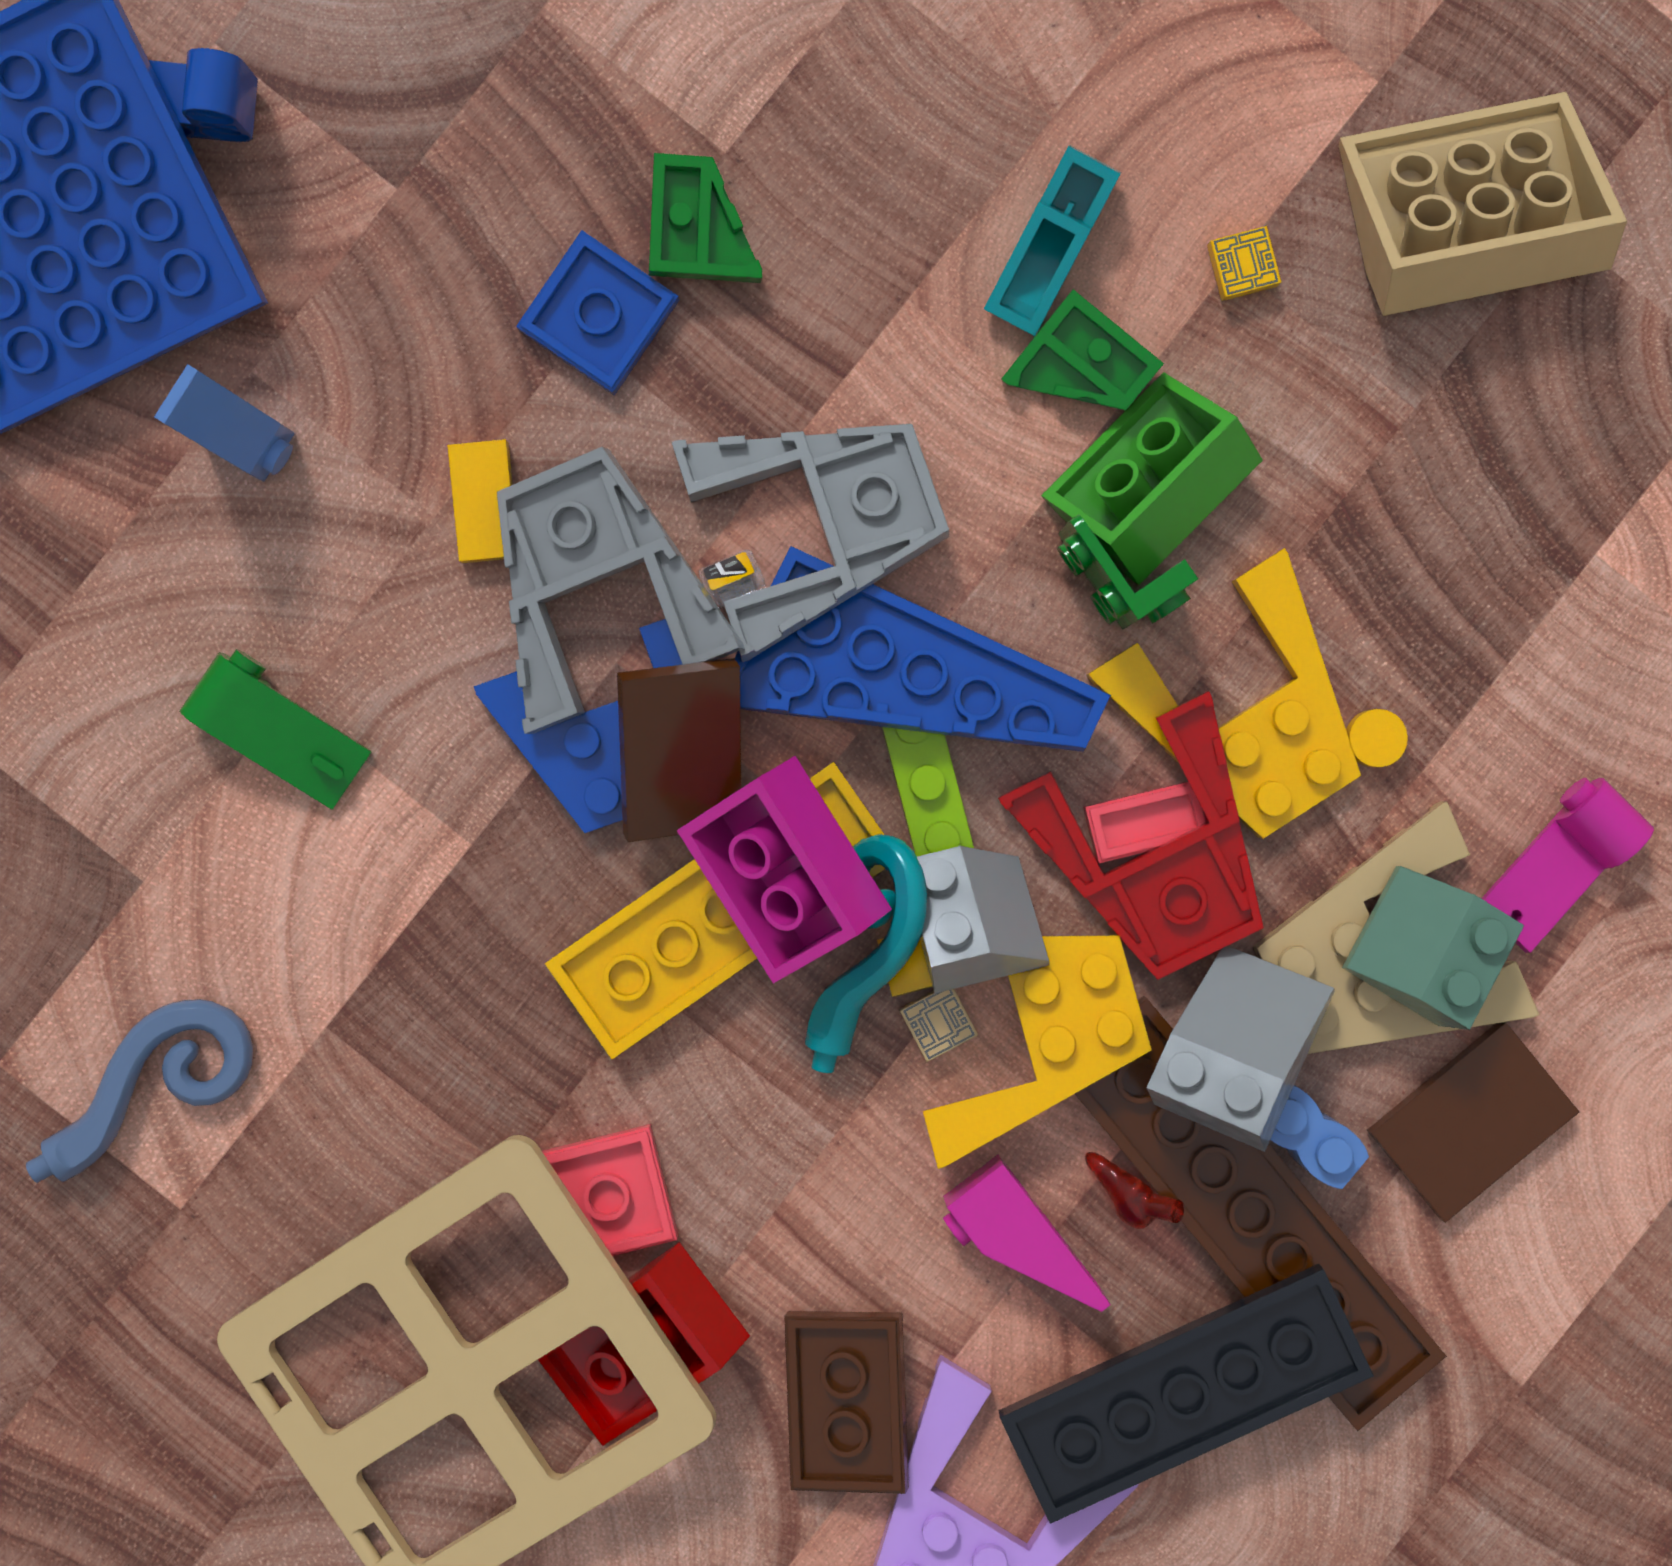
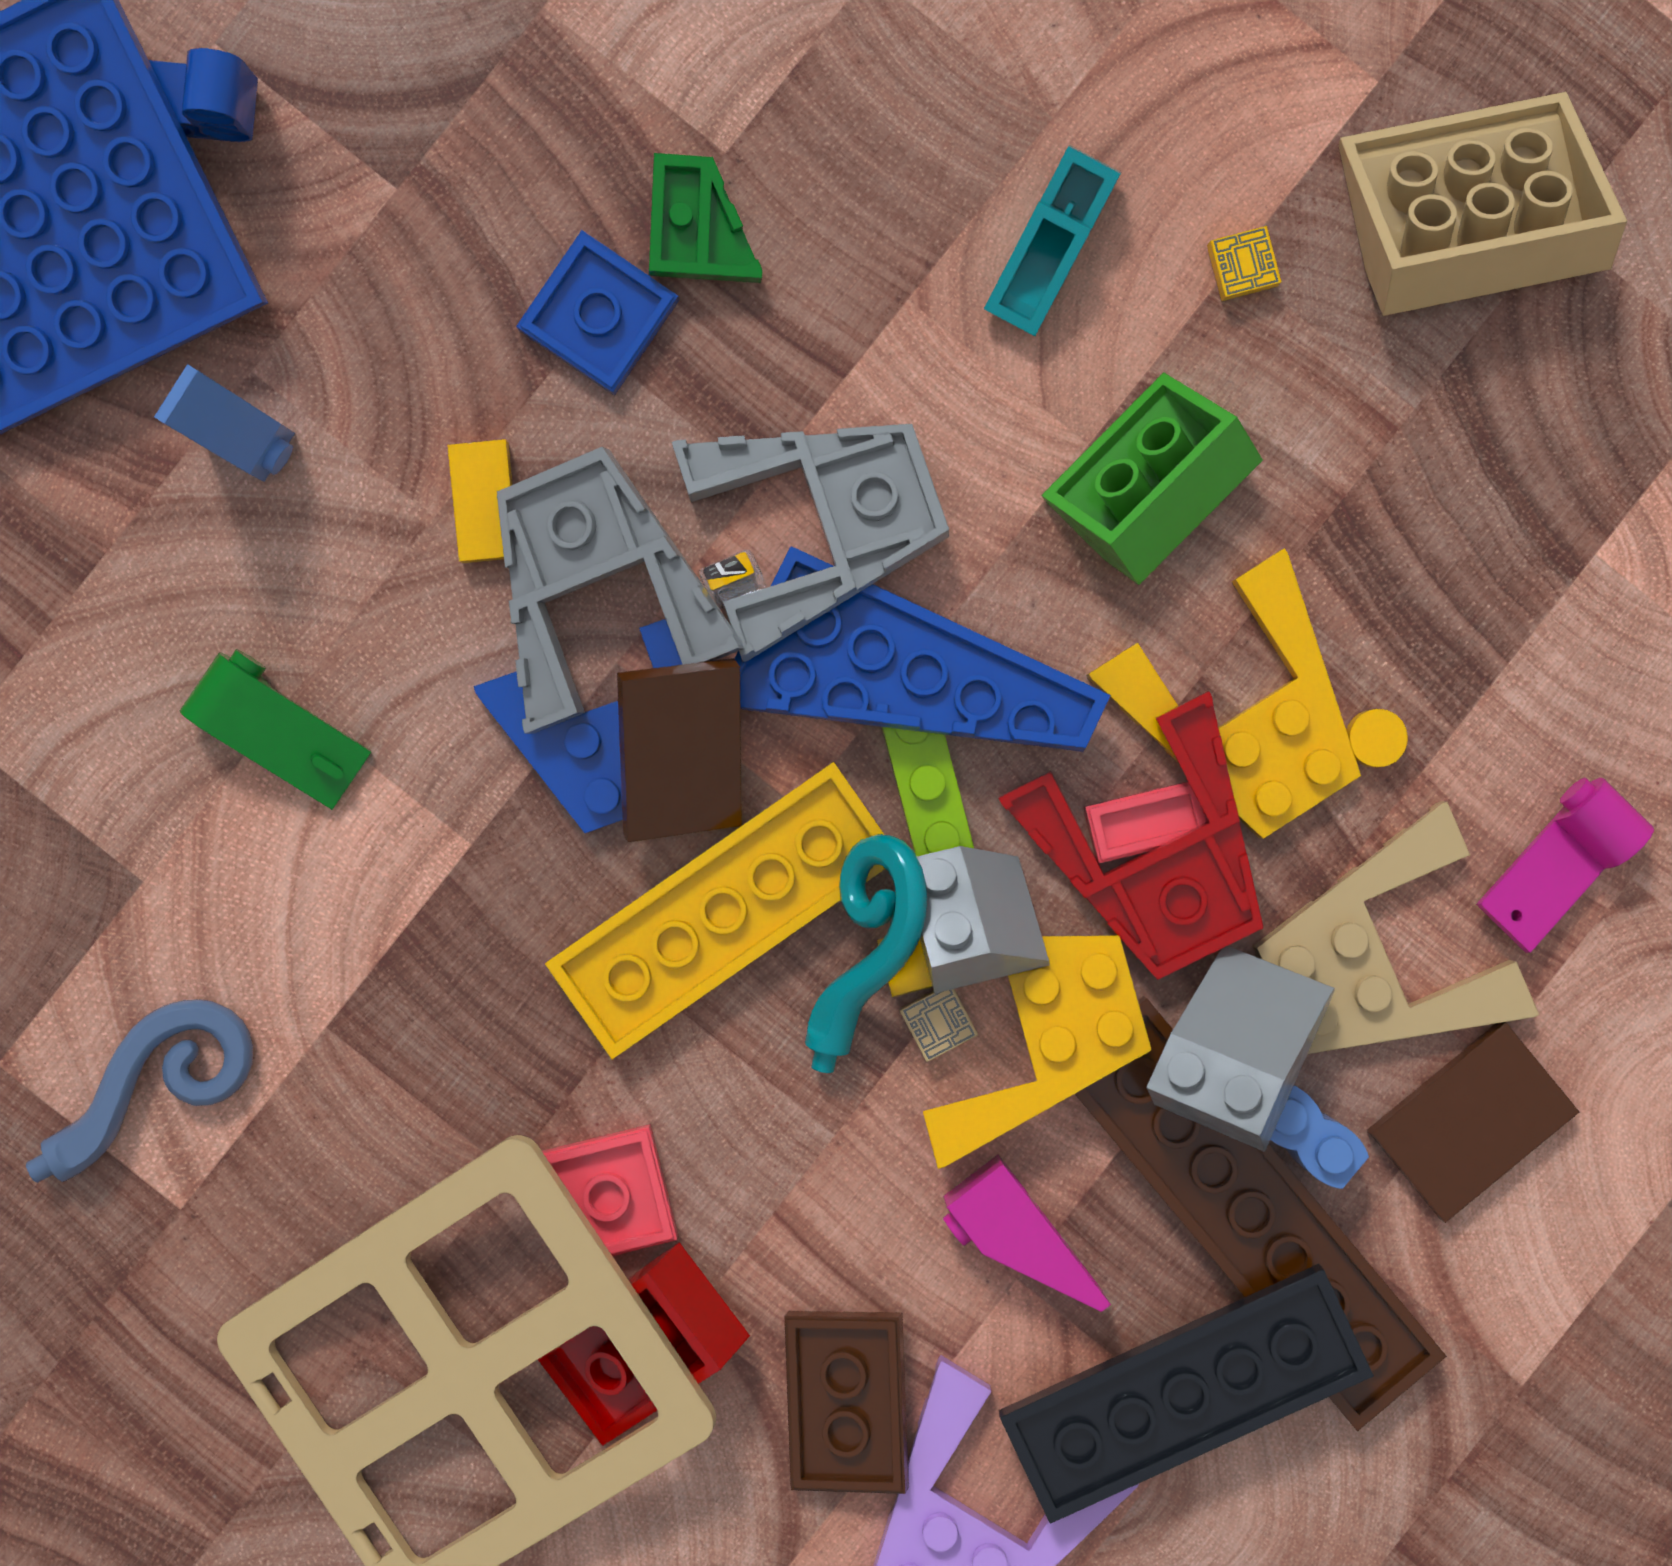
dark pink brick [677,756,892,984] -> none
green wing [1001,289,1164,411] -> none
green bracket [1057,514,1198,629] -> none
clear red animal [1085,1152,1184,1229] -> none
sand green slope [1342,866,1524,1030] -> none

